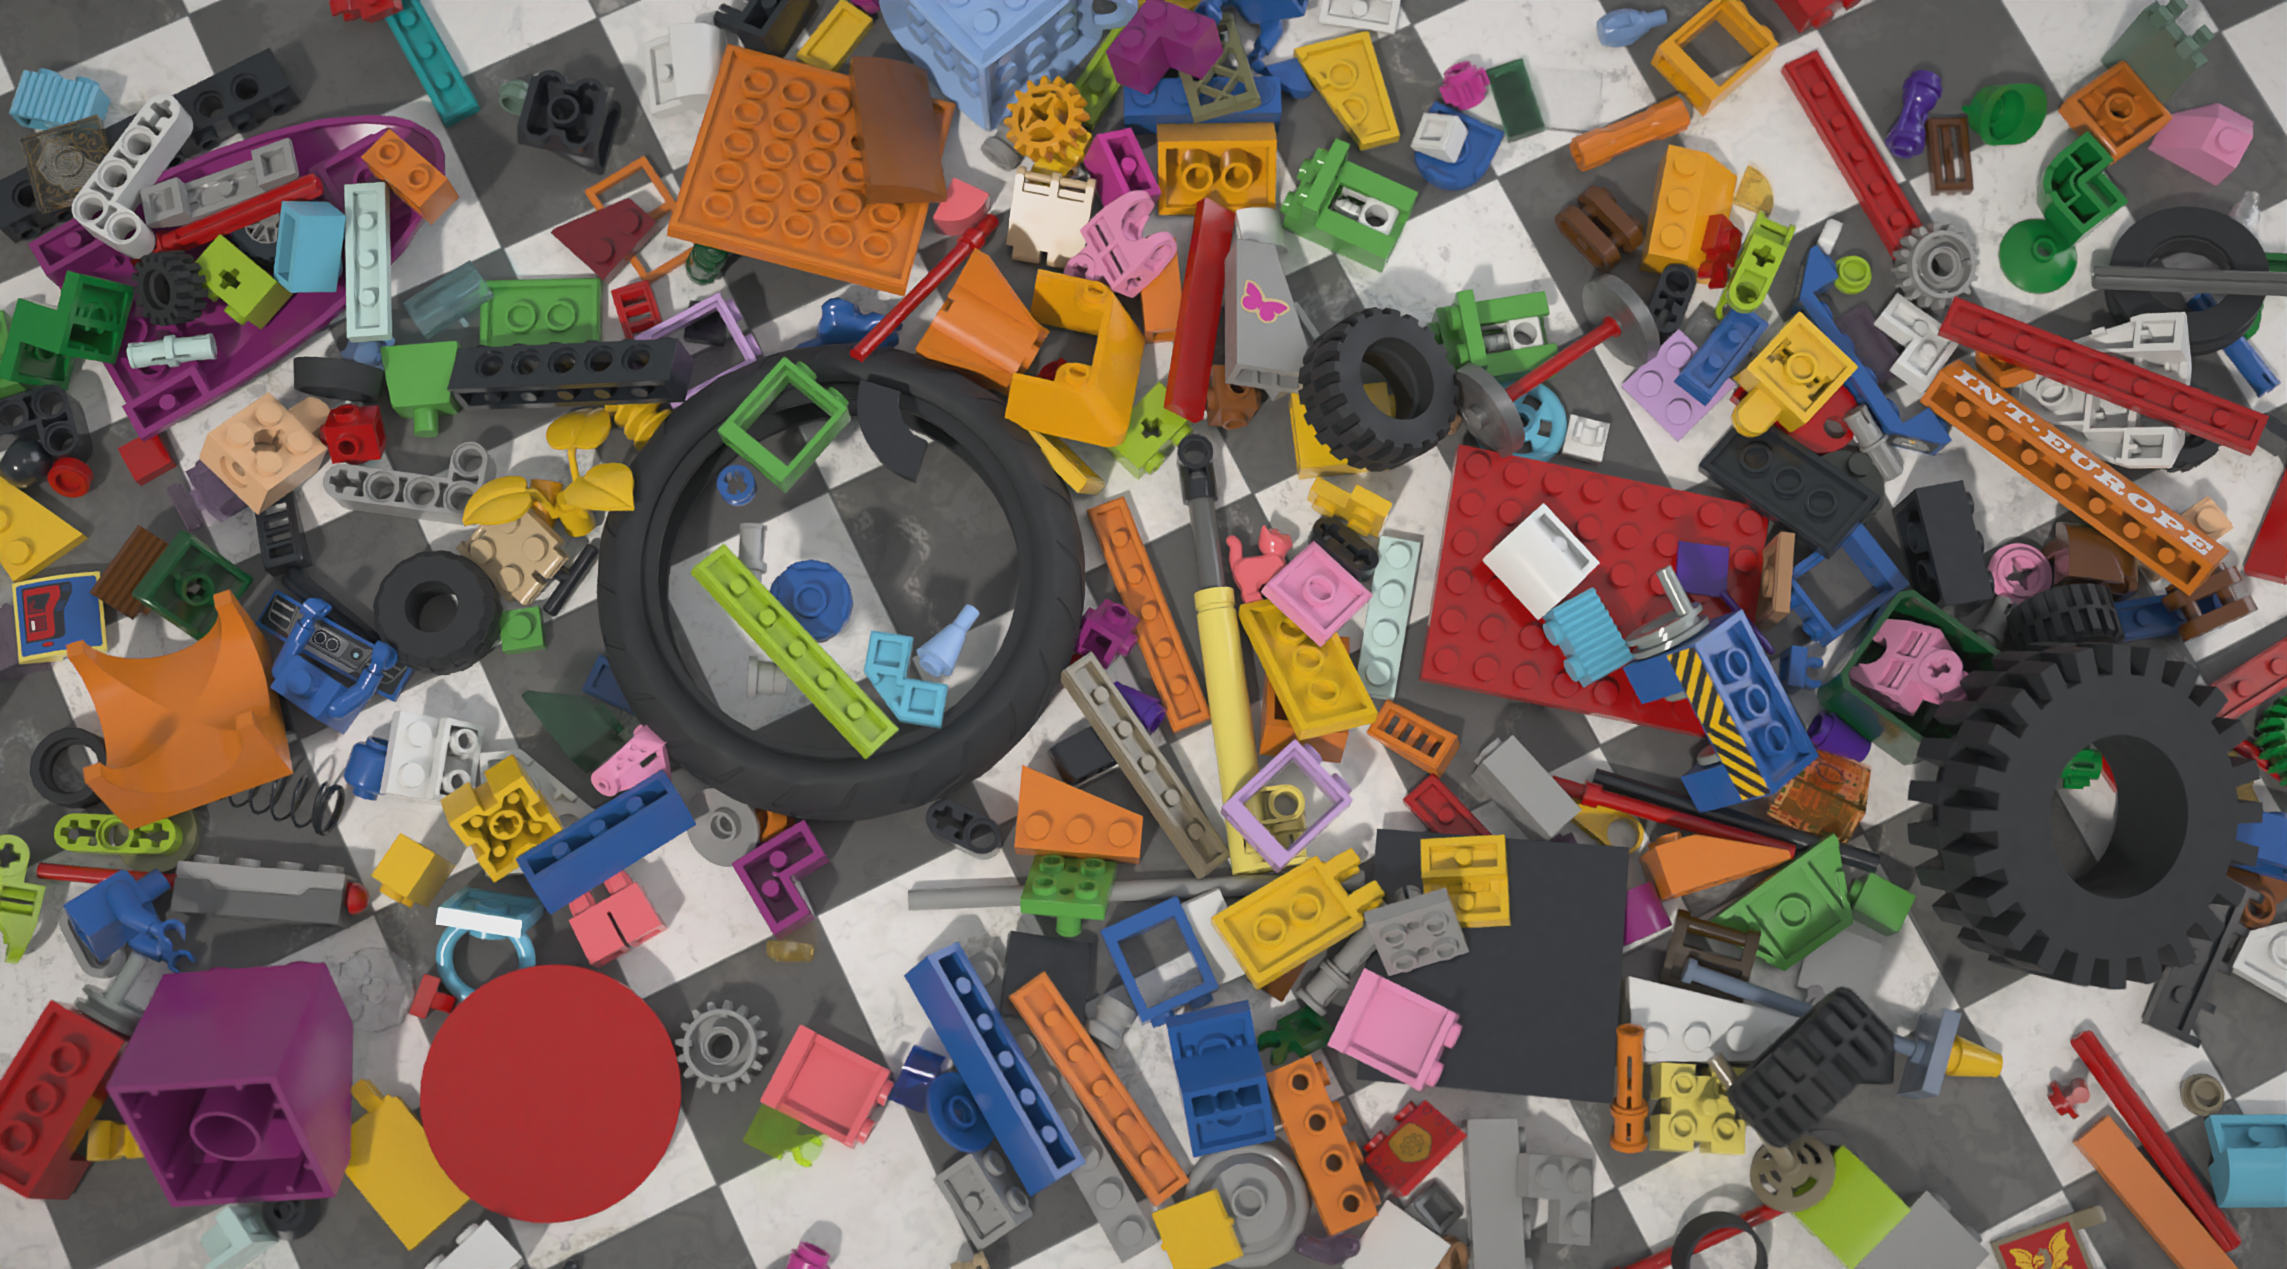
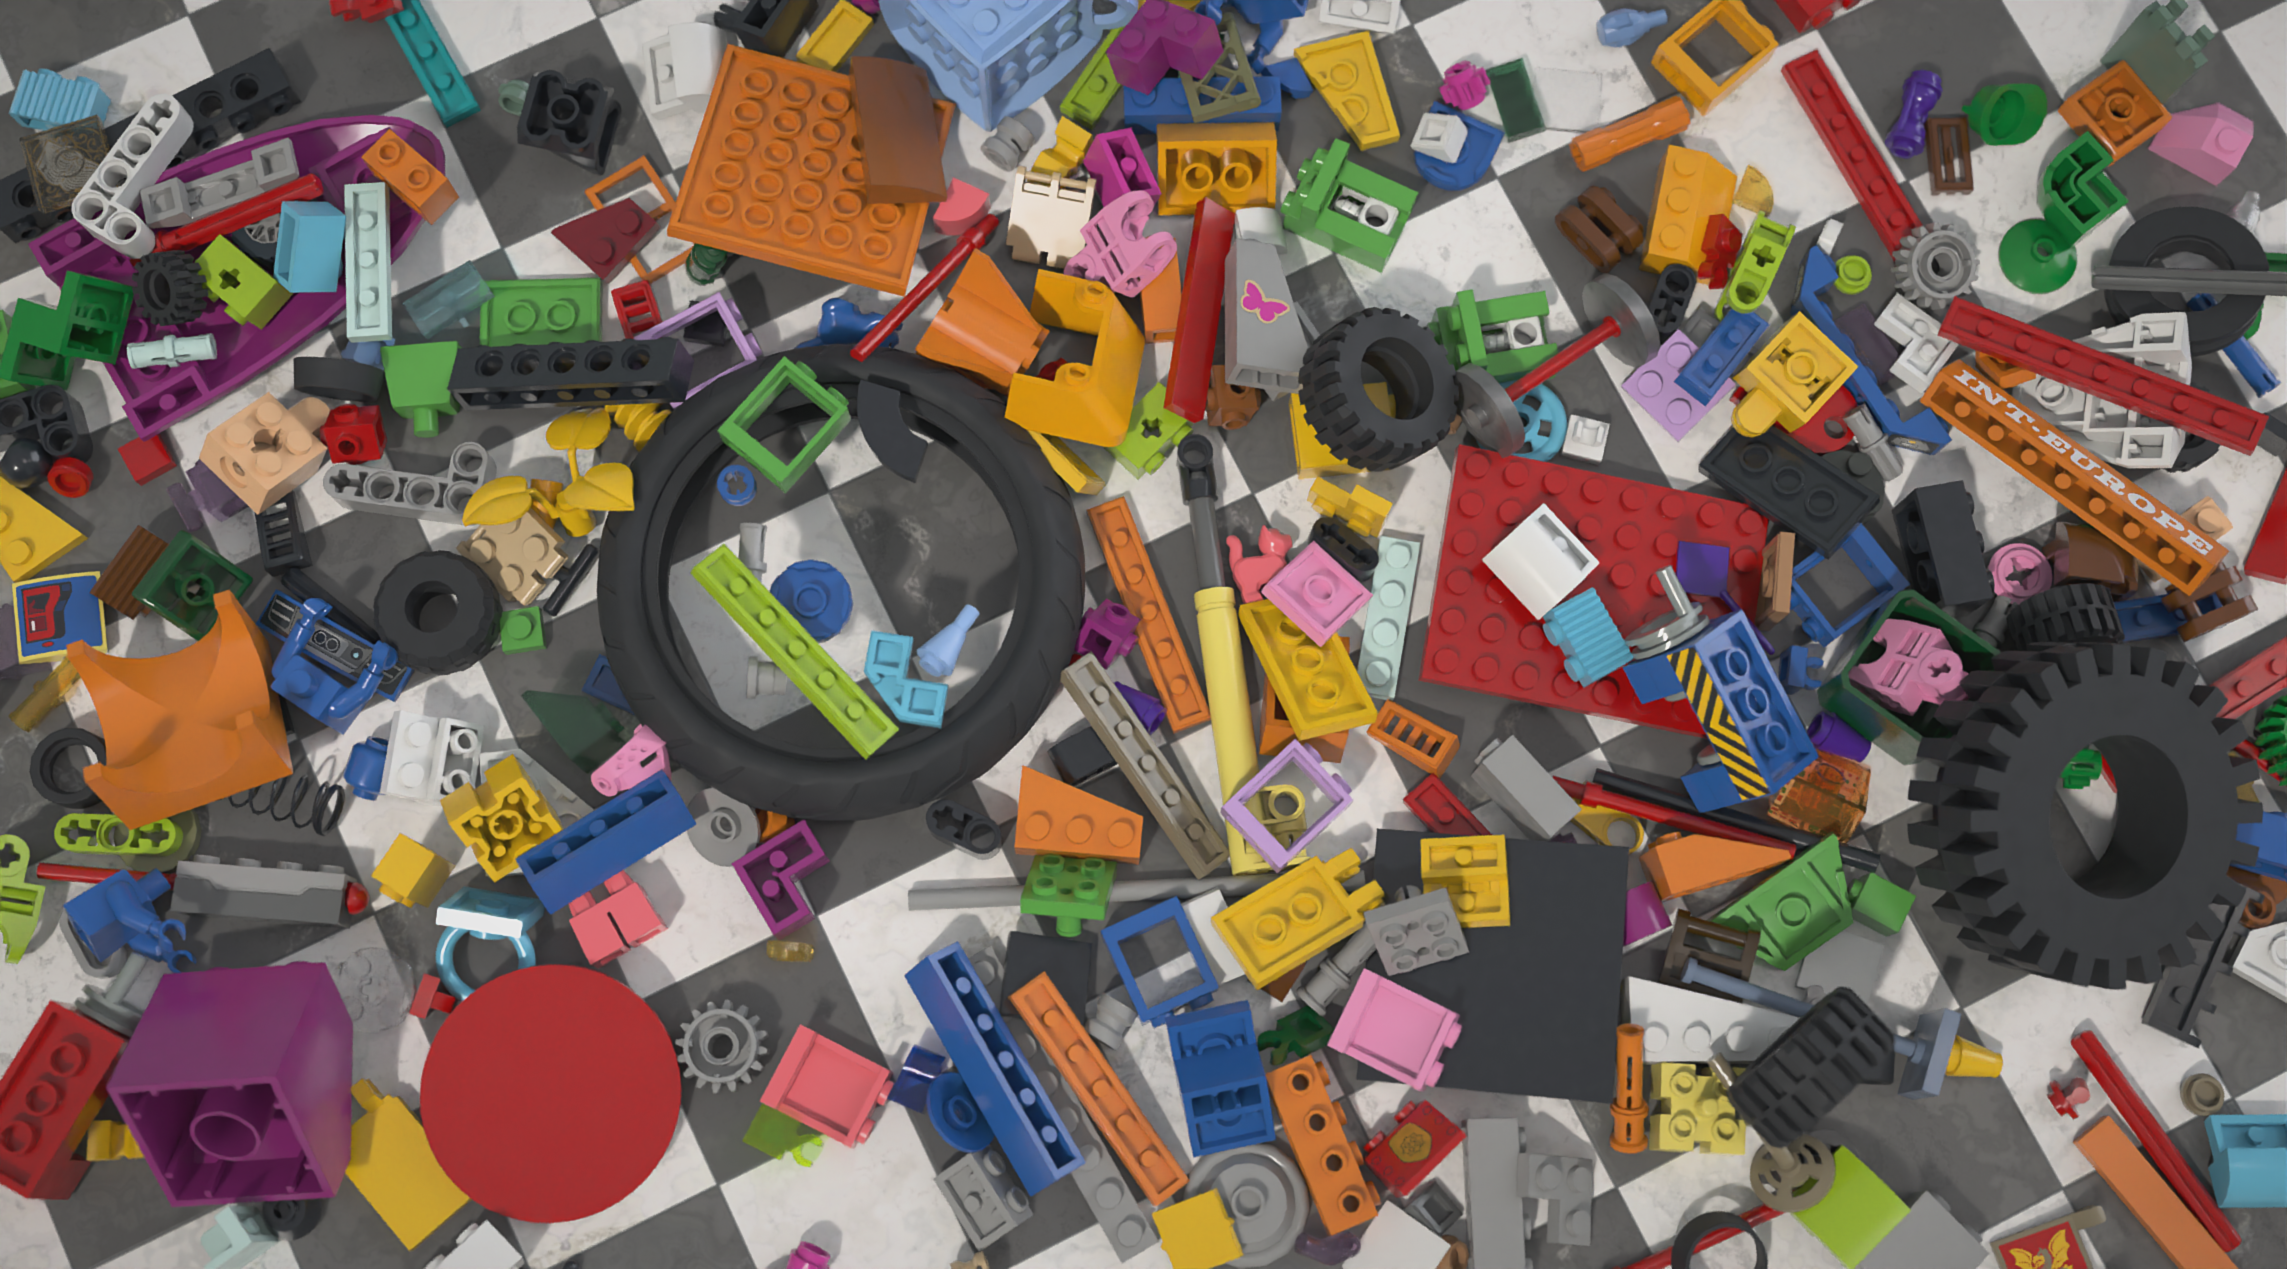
light orange gear [1003,75,1090,163] -> none
none -> clear yellow pin [8,656,81,733]

